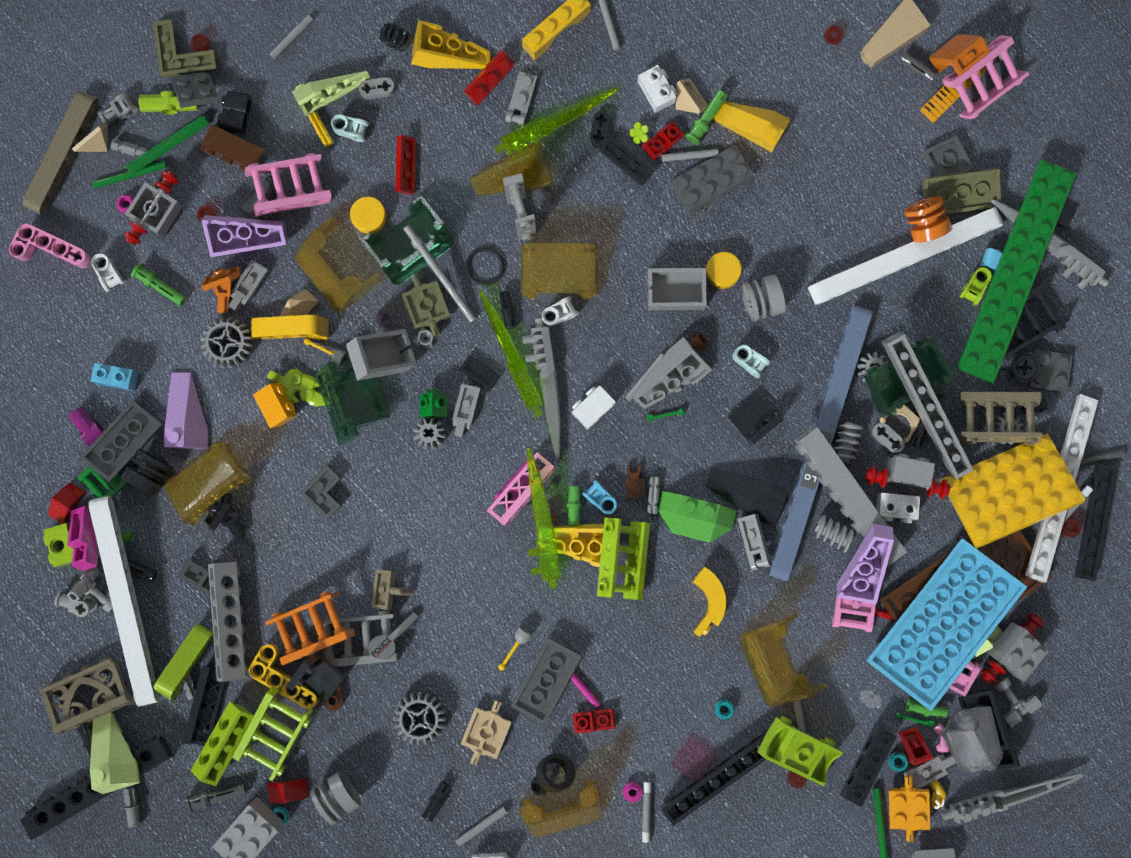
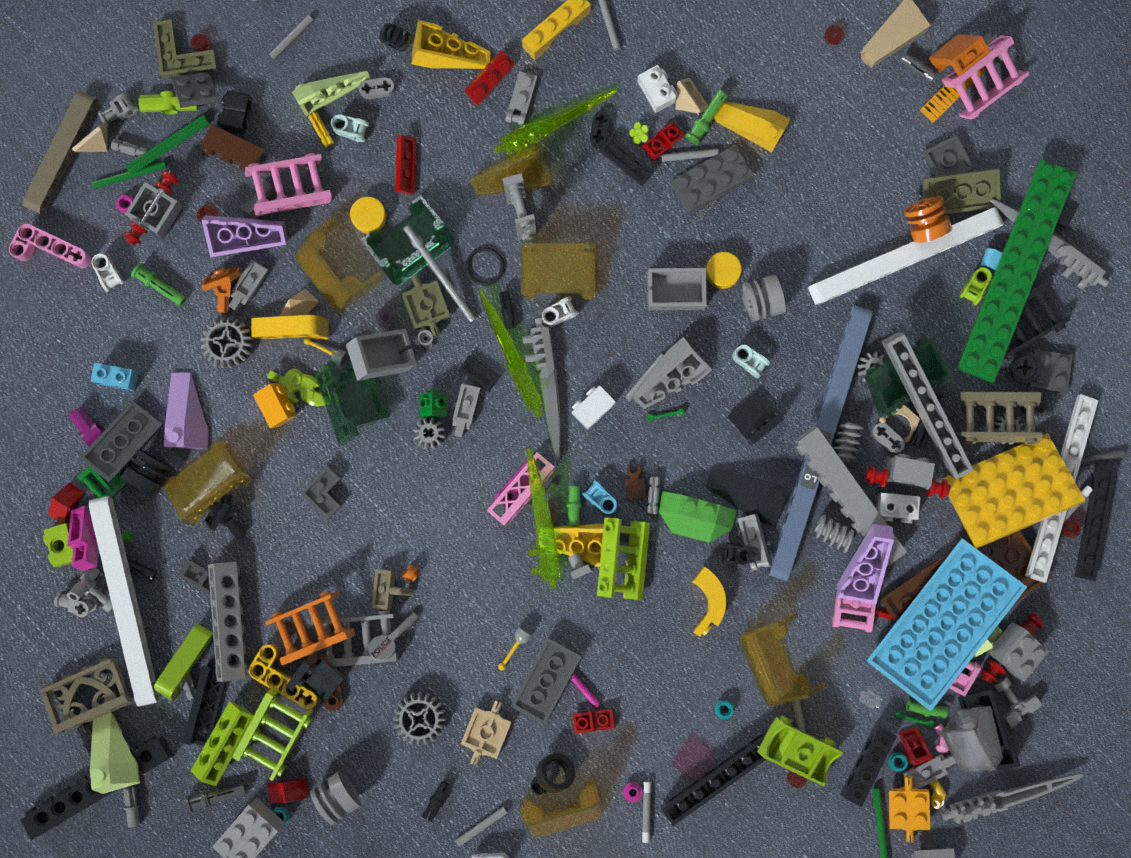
reddish brown plate [691,333,708,351] -> none
none -> orange plate [402,564,419,582]
none -> light grey tile [568,553,591,580]
none -> black piece [721,542,760,565]

